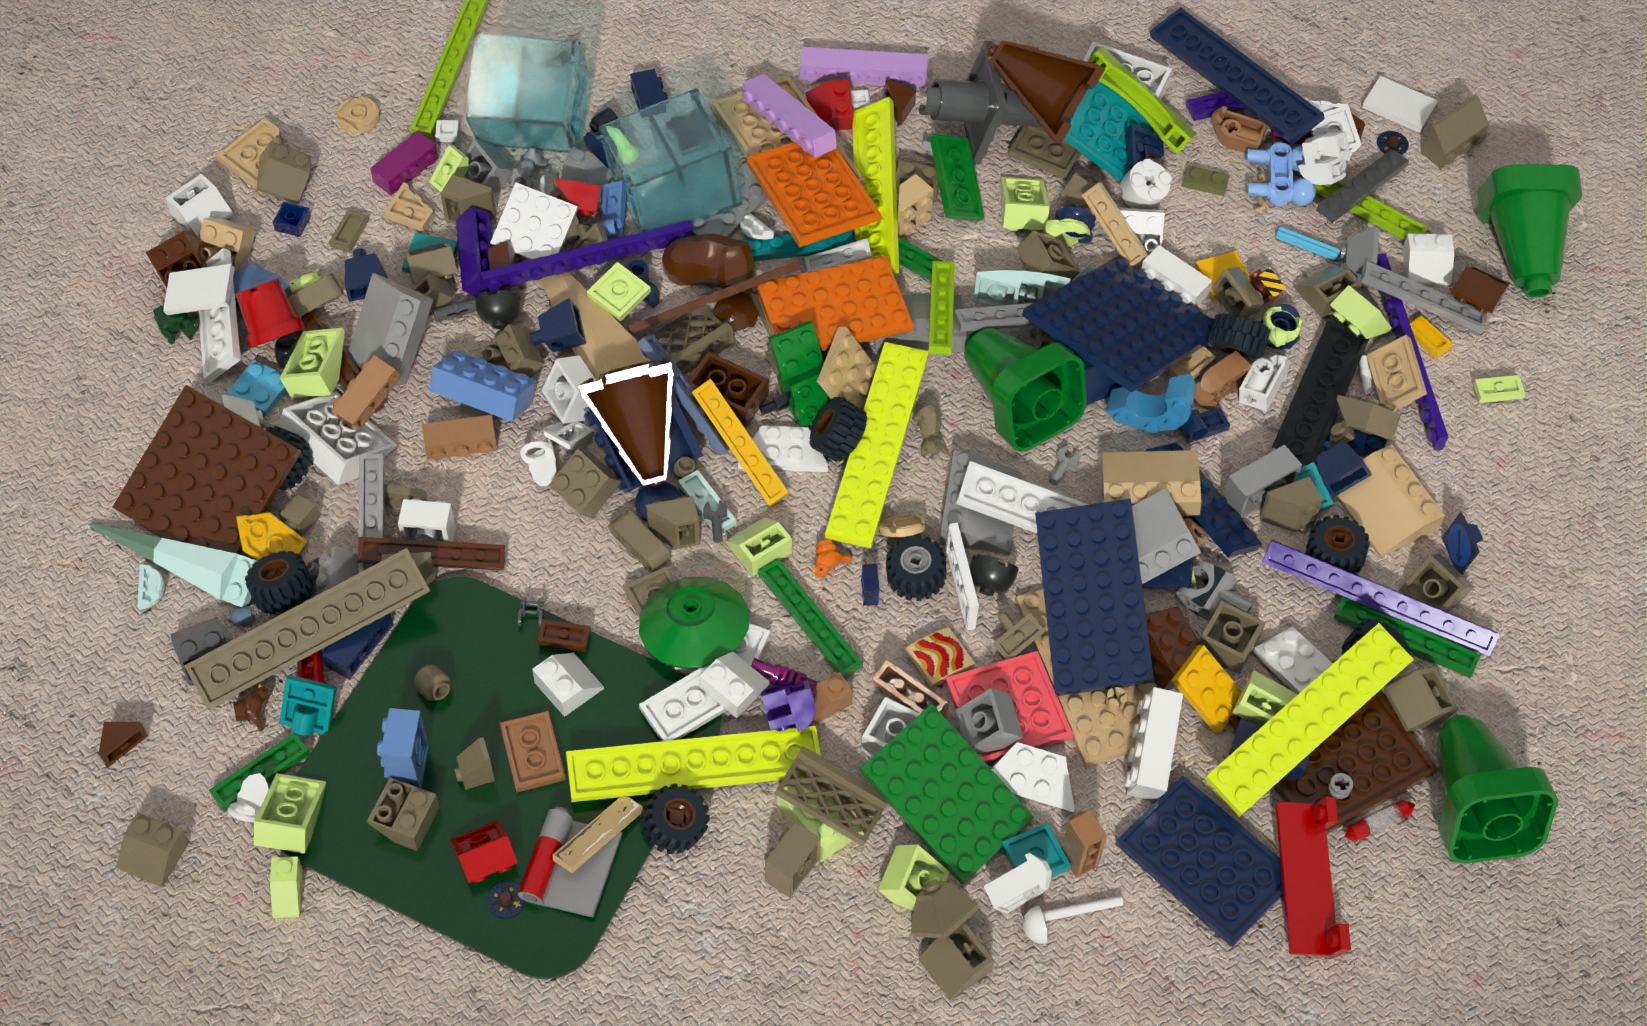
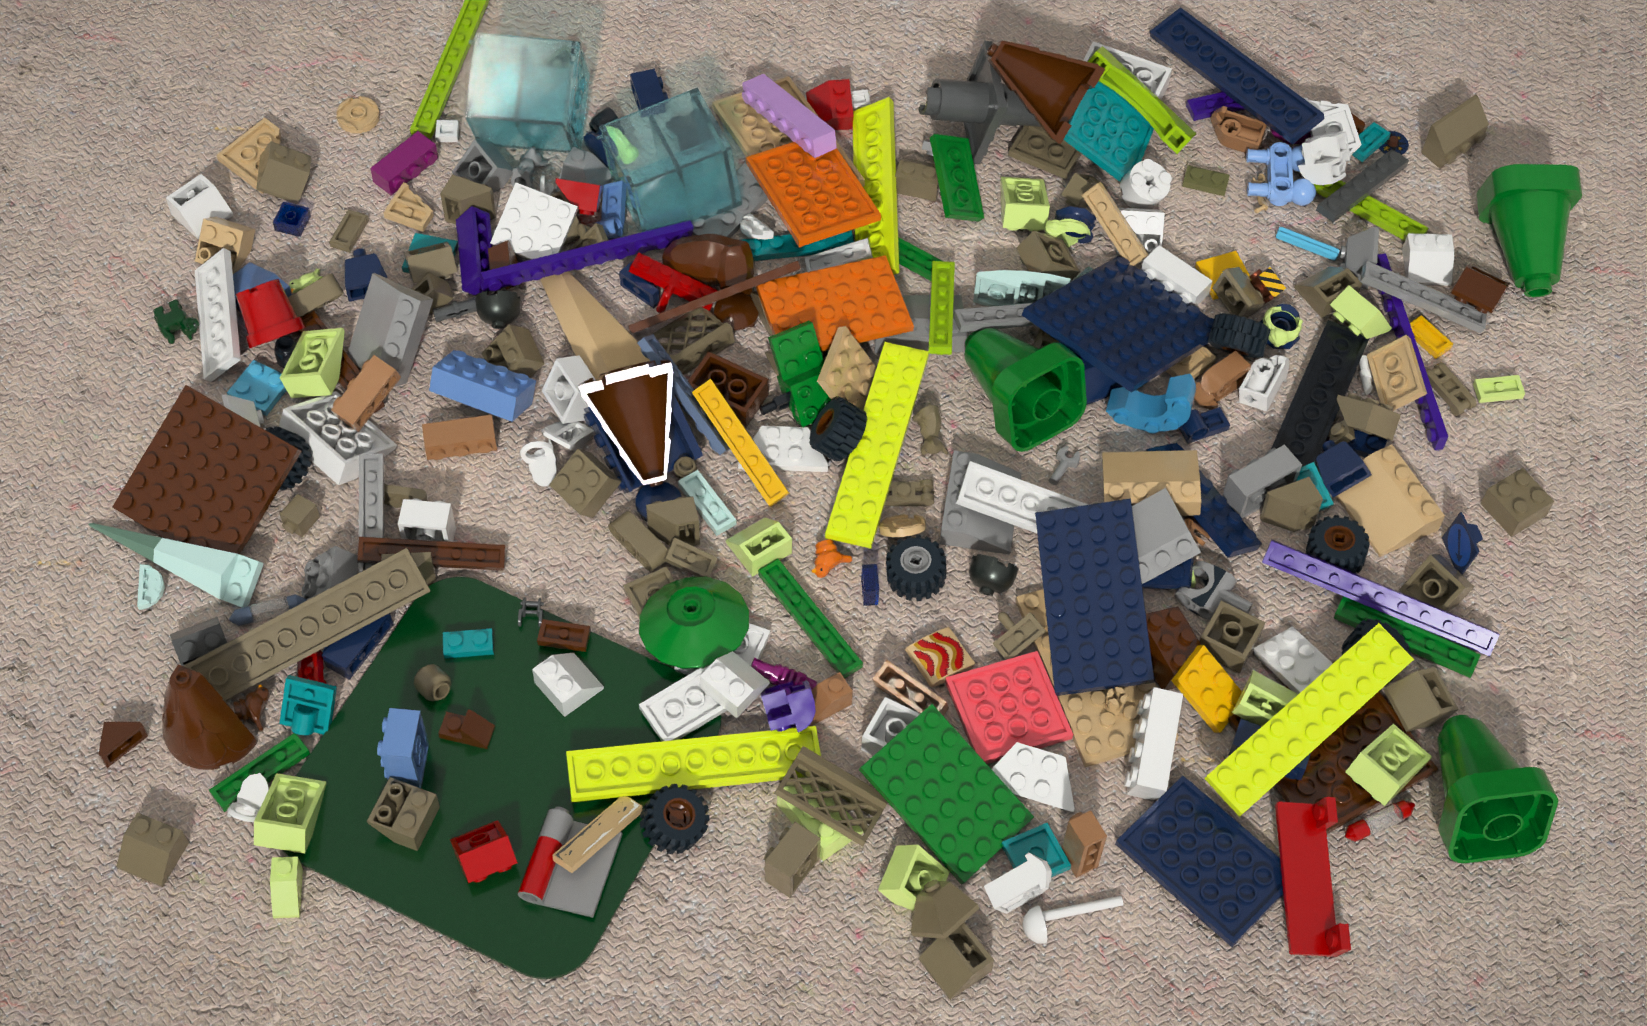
reddish brown slope [145,228,207,288] -> none
white tile [163,264,235,315] -> none
yellow tile [236,512,308,561] -> none
black wheel [245,551,314,615] -> none
yellowish green slope [429,145,469,192] -> none
dark tan slope [454,737,495,790] -> none
piece [487,881,526,918] -> none
medium nougat tile [500,711,566,793] -> none
dark blue torso [530,298,586,352] -> none
yellowish green plate [587,262,651,322] -> none
dark grey bar [703,500,727,543] -> none
lavender brick [800,47,928,88] -> none
reddish brown slope [885,80,916,126] -> none
tan slope [897,174,934,238] -> none
white tile [946,523,979,630] -> none
light grey slope [955,688,1023,754] -> none
dark blue plate [1126,125,1164,169] -> none
light grey bush [1328,773,1353,799] -> none
white tile [1362,76,1438,133] -> none
none -> reddish brown cone [162,664,257,770]
none -> reddish brown slope [438,709,495,749]
none -> teal plate [443,628,494,659]
none -> red plate [629,252,718,313]
none -> dark tan plate [663,537,718,577]
none -> dark tan plate [884,479,934,506]
none -> yellowish green slope [1346,724,1432,806]
none -> teal plate [1352,122,1391,162]
none -> dark tan plate [1426,362,1477,416]
none -> dark tan brick [1480,468,1554,537]

